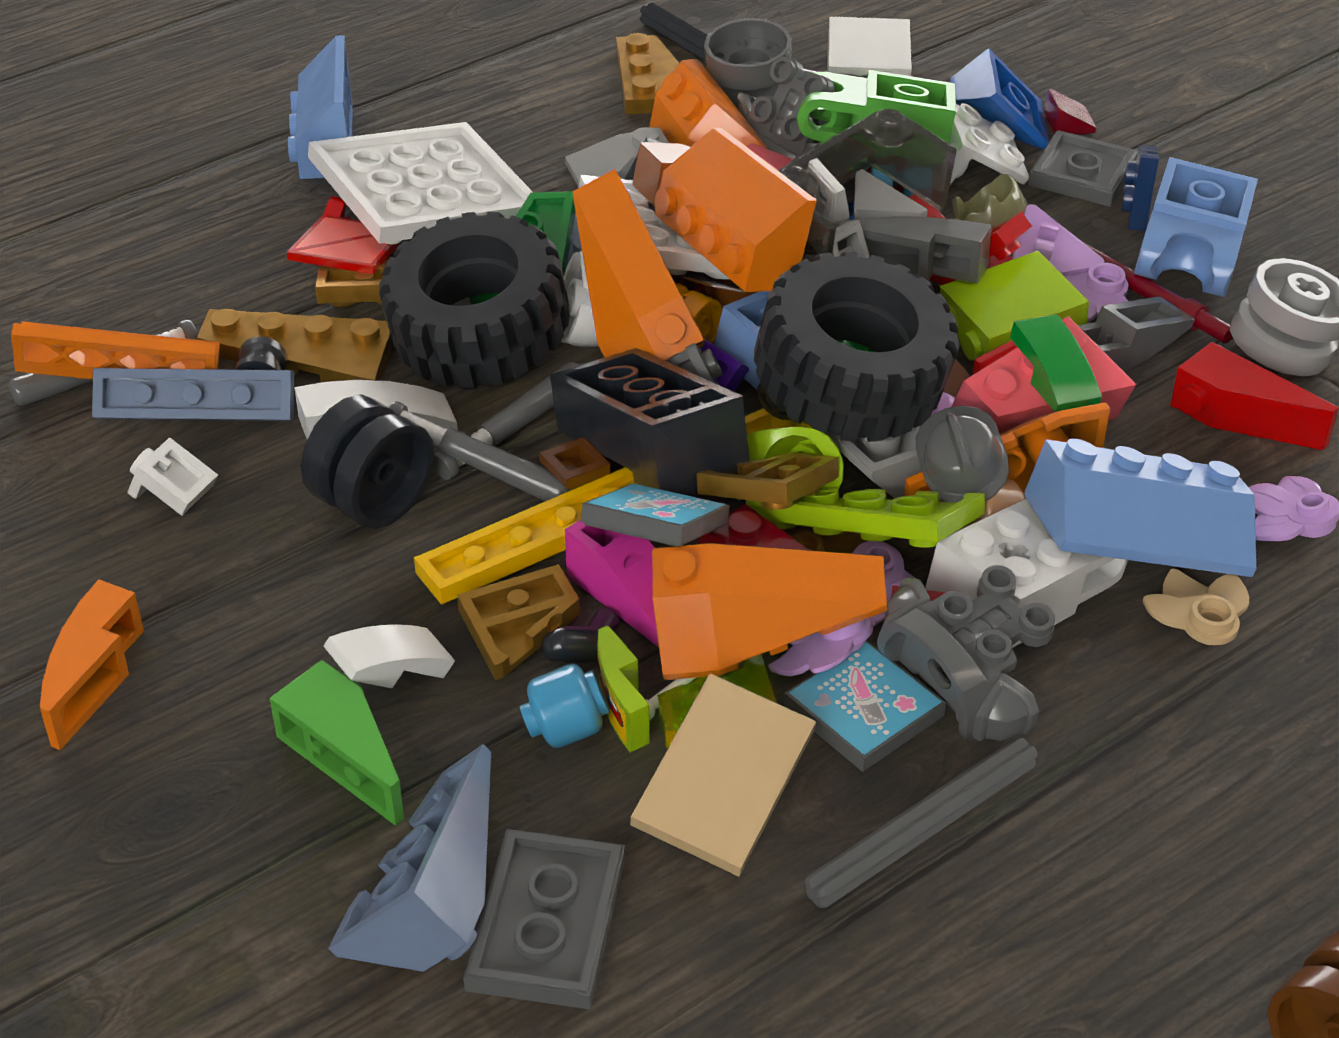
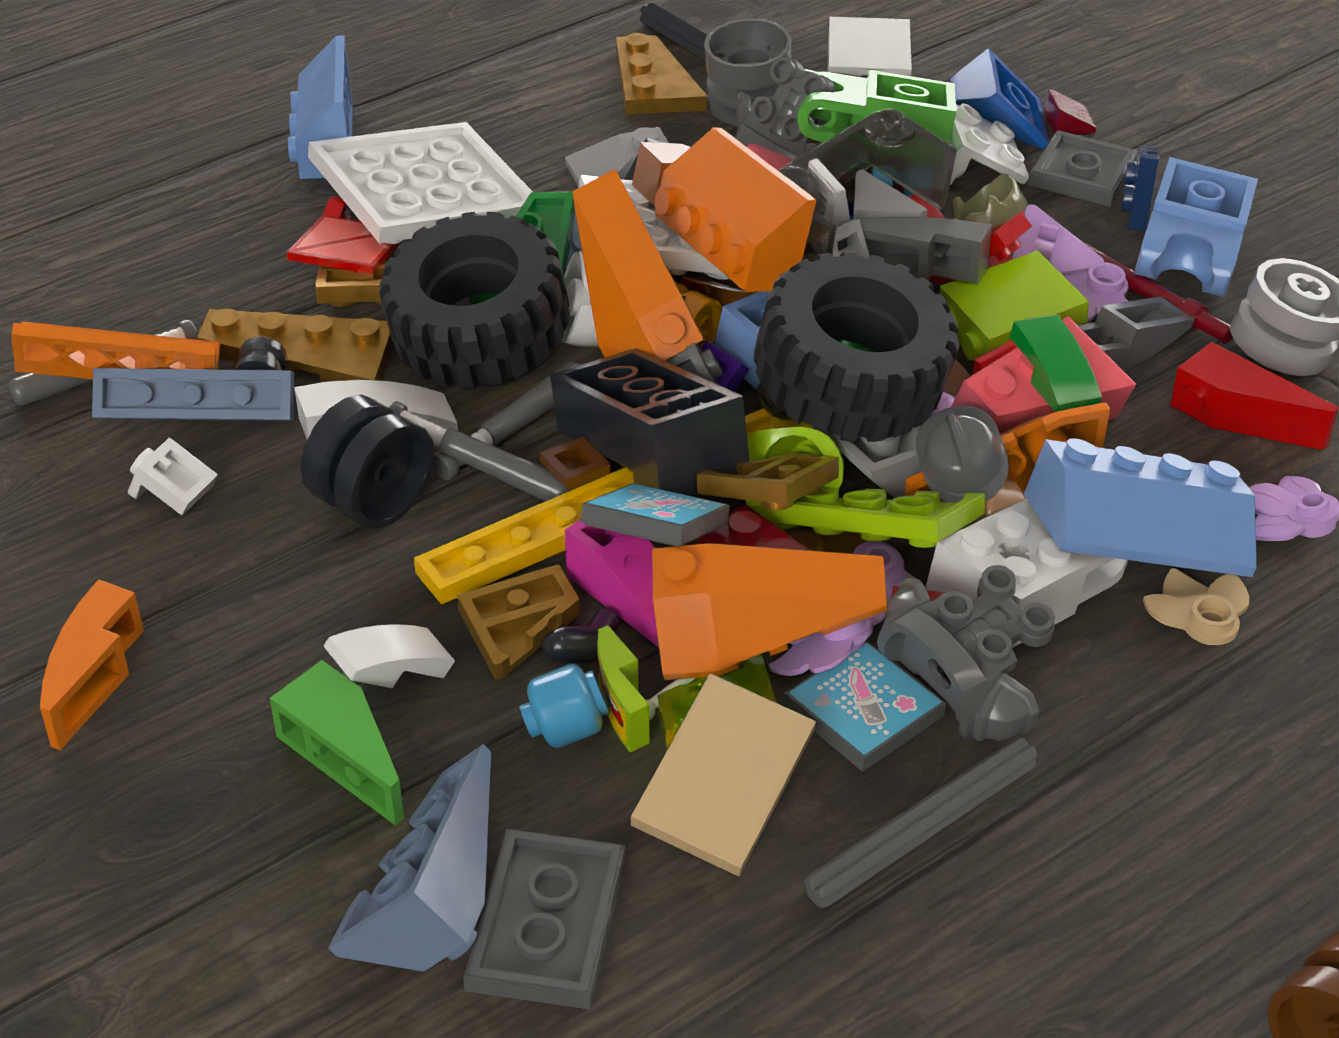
orange wedge [649,59,767,148] -> none

